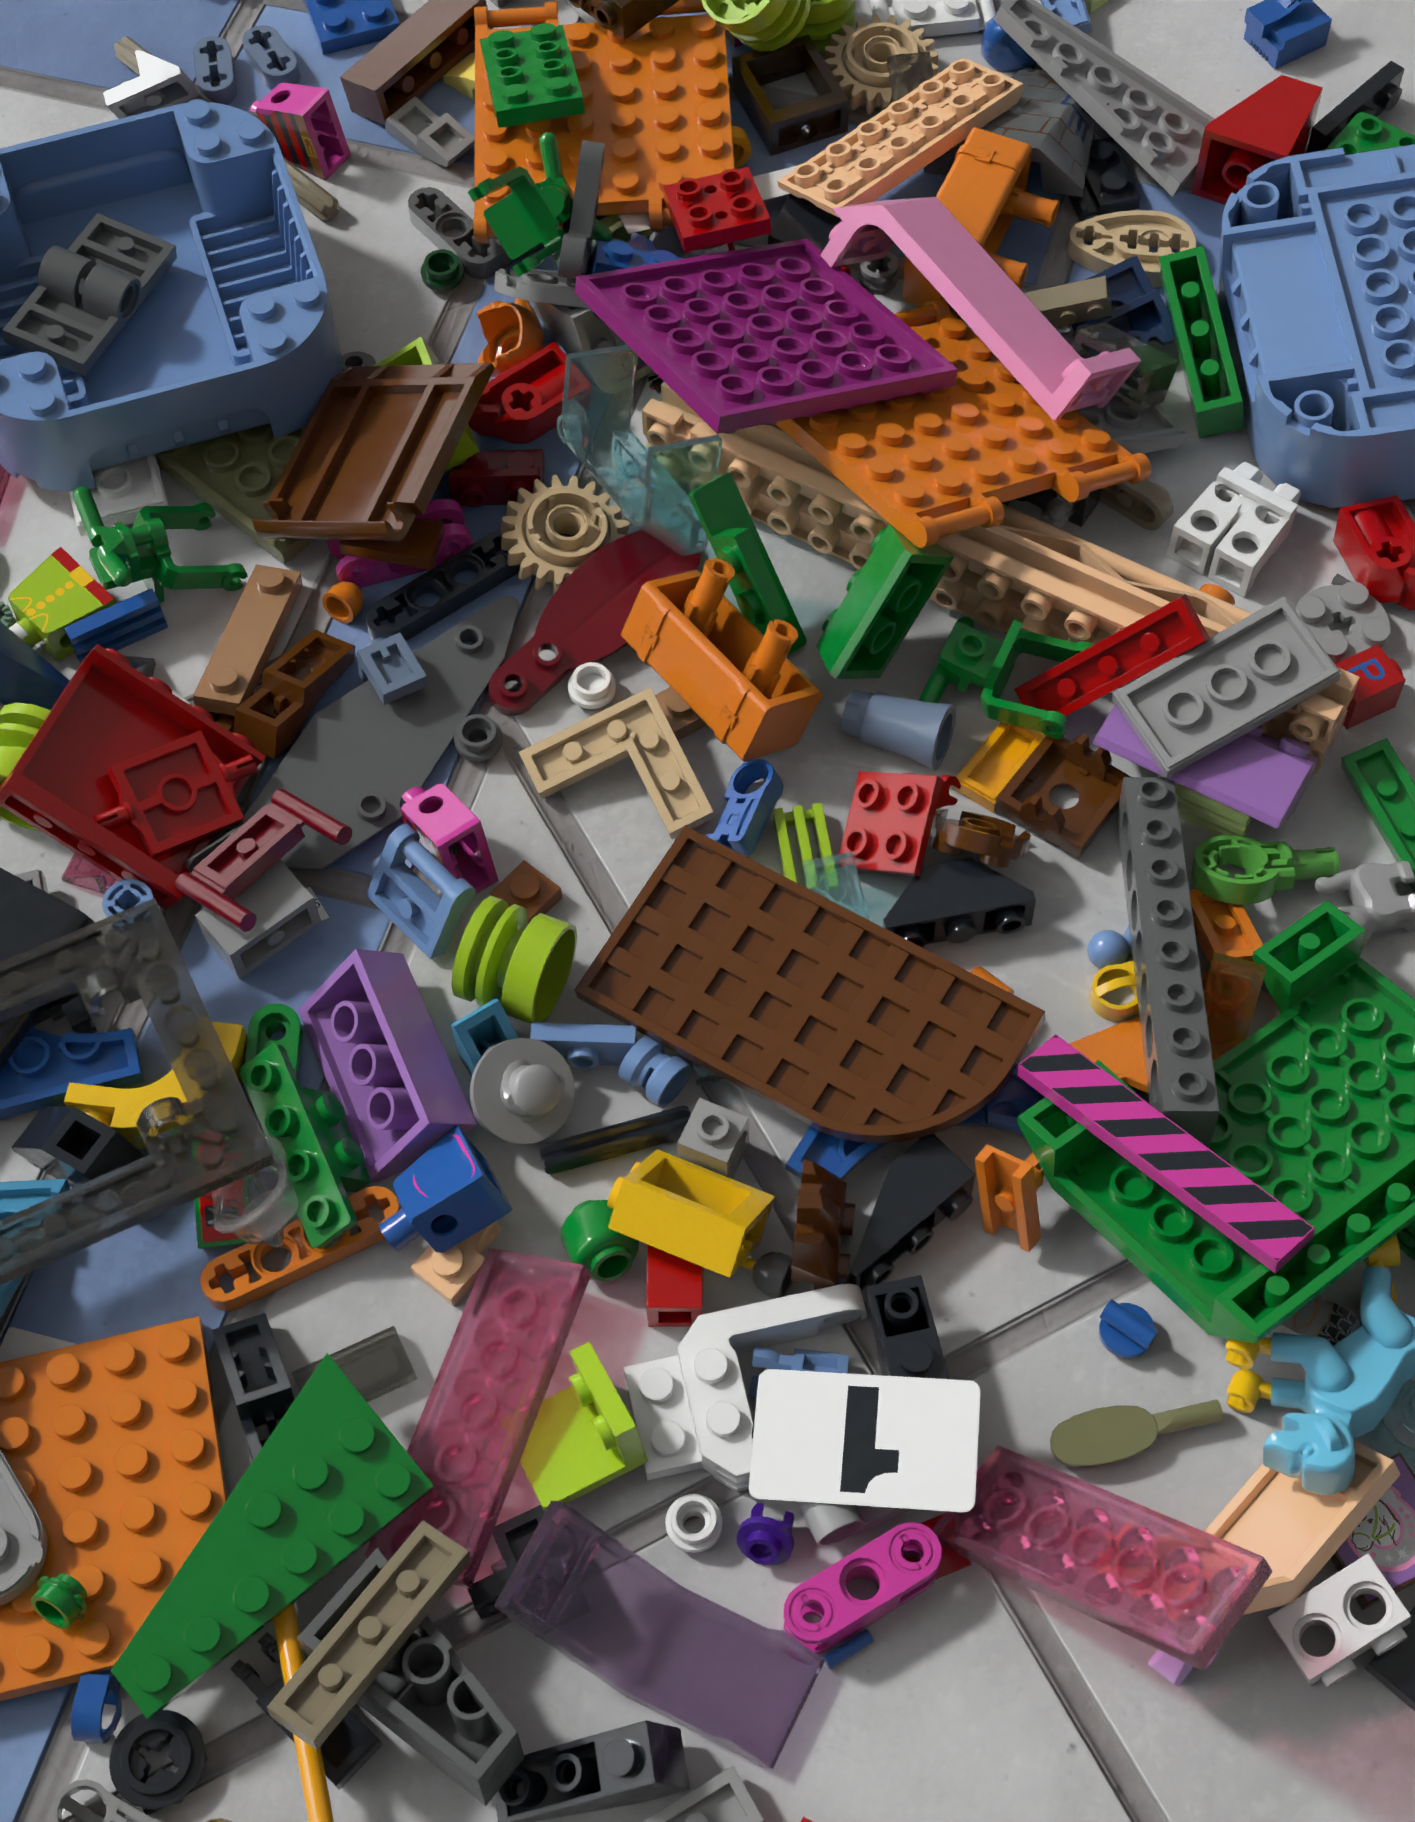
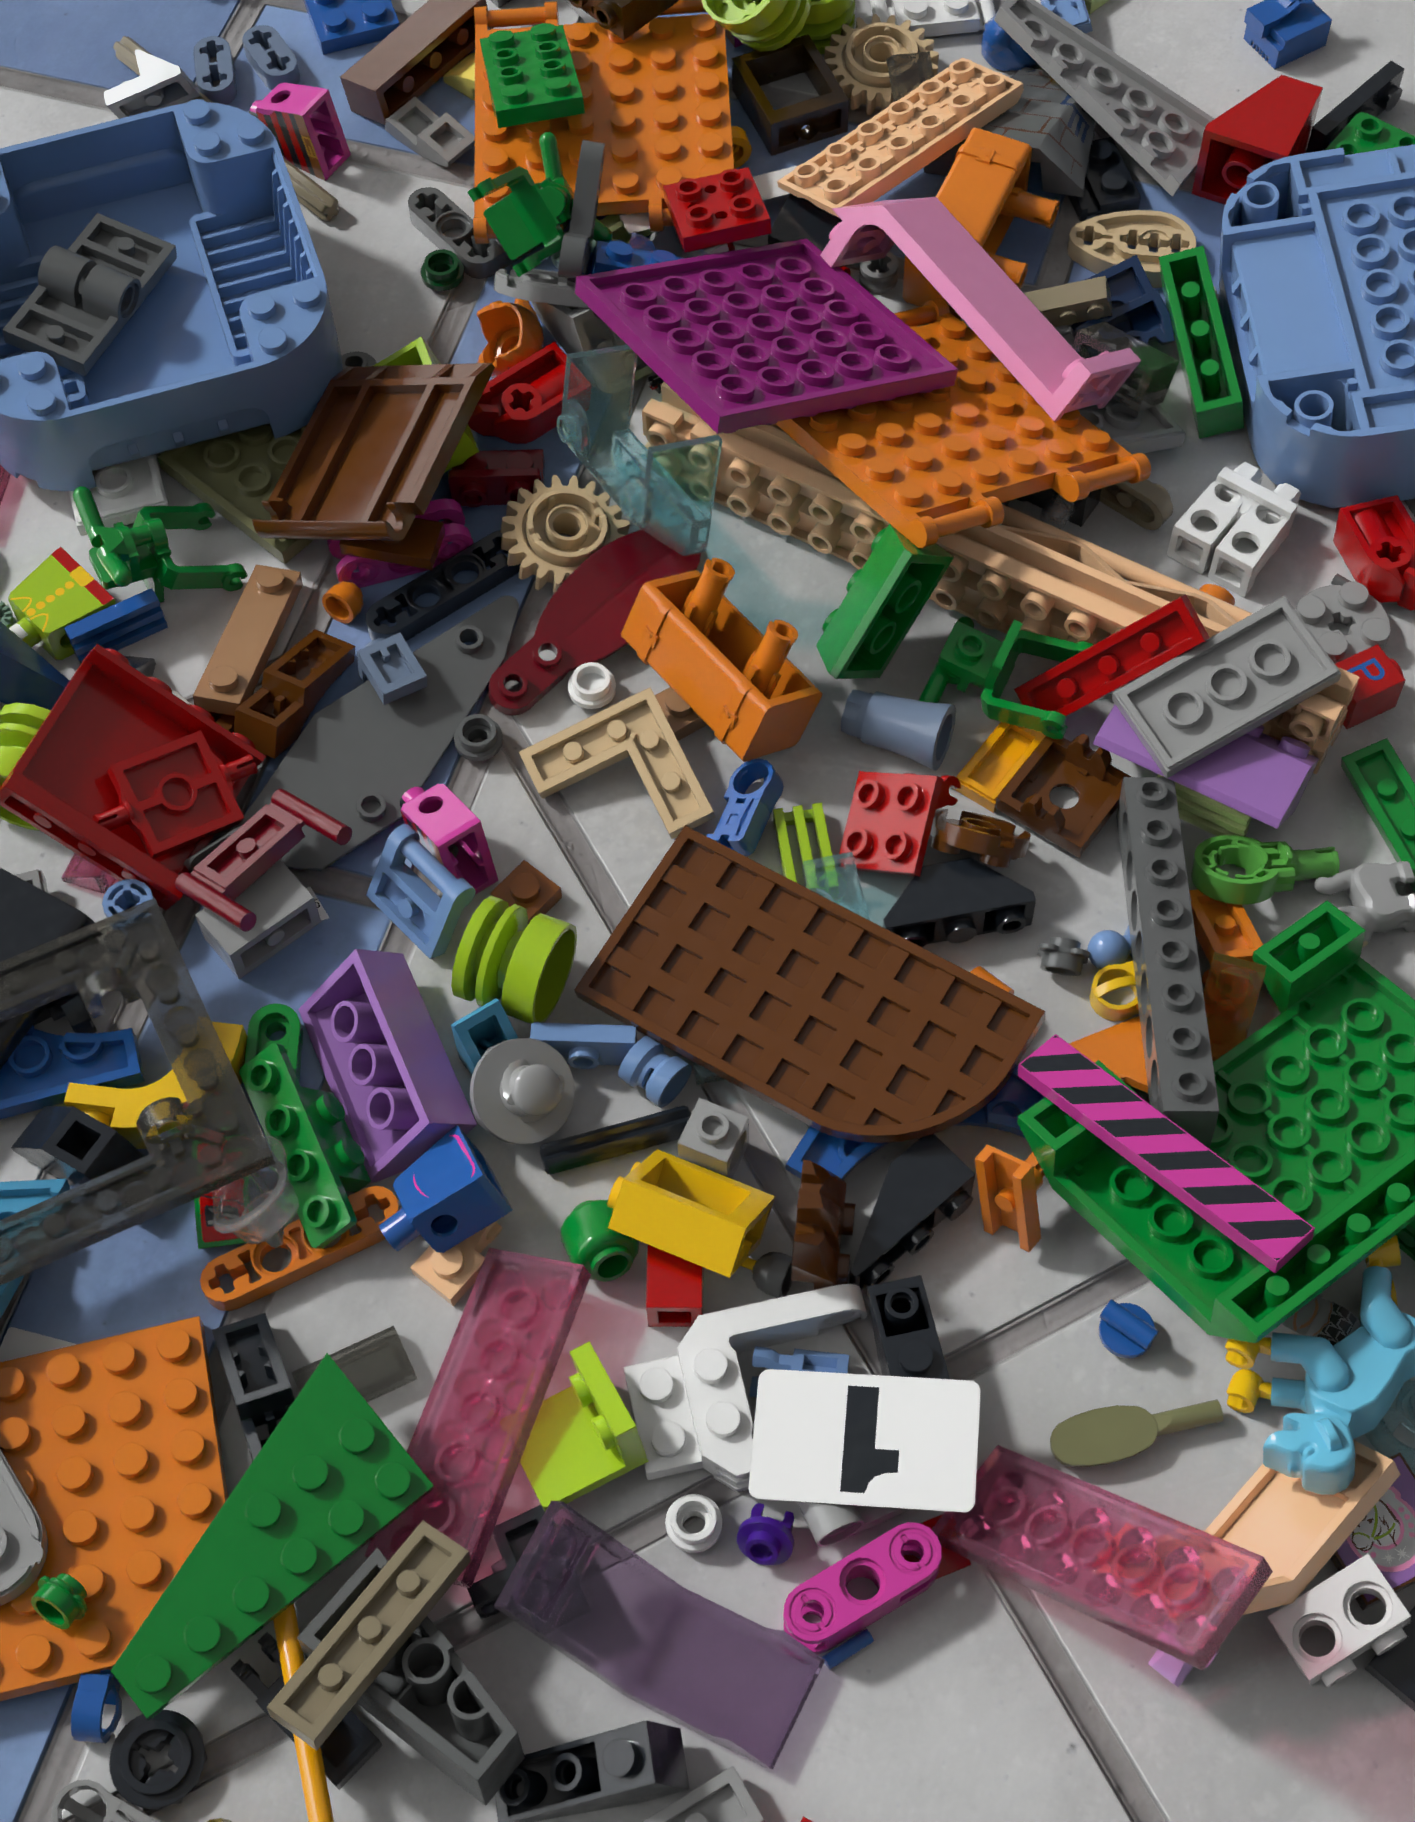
green bracket [689,473,807,656] -> none
none -> dark grey plate [1037,937,1090,976]

